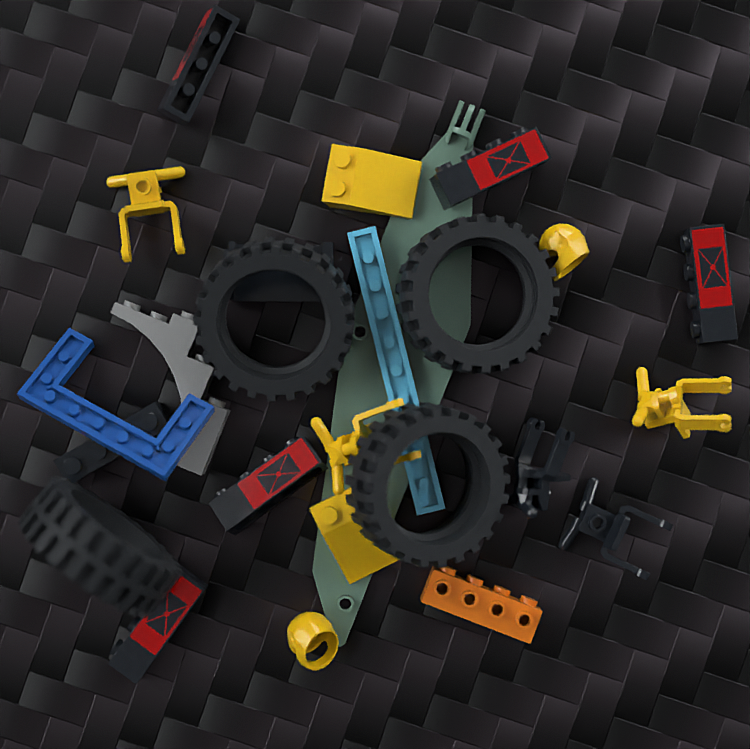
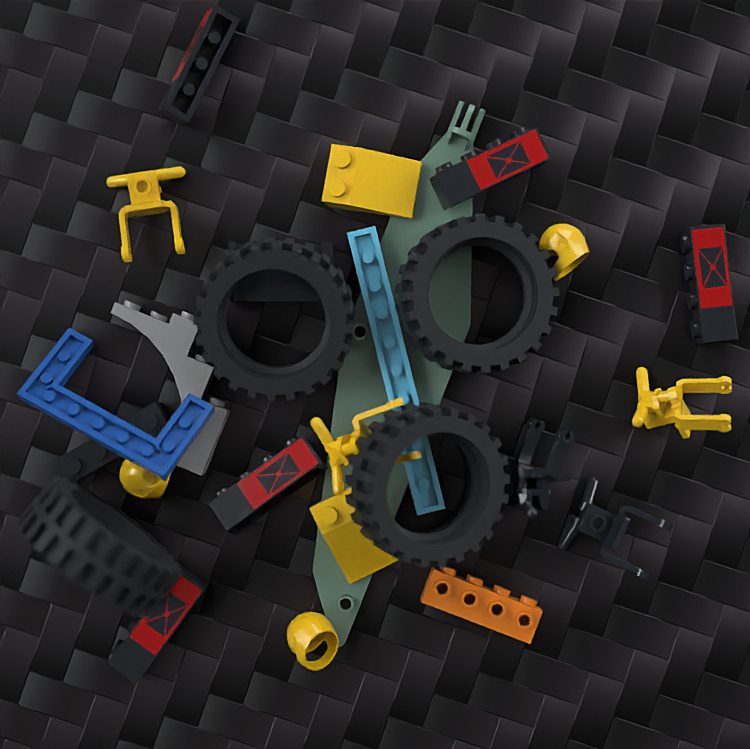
none -> yellow helmet [119,459,171,499]

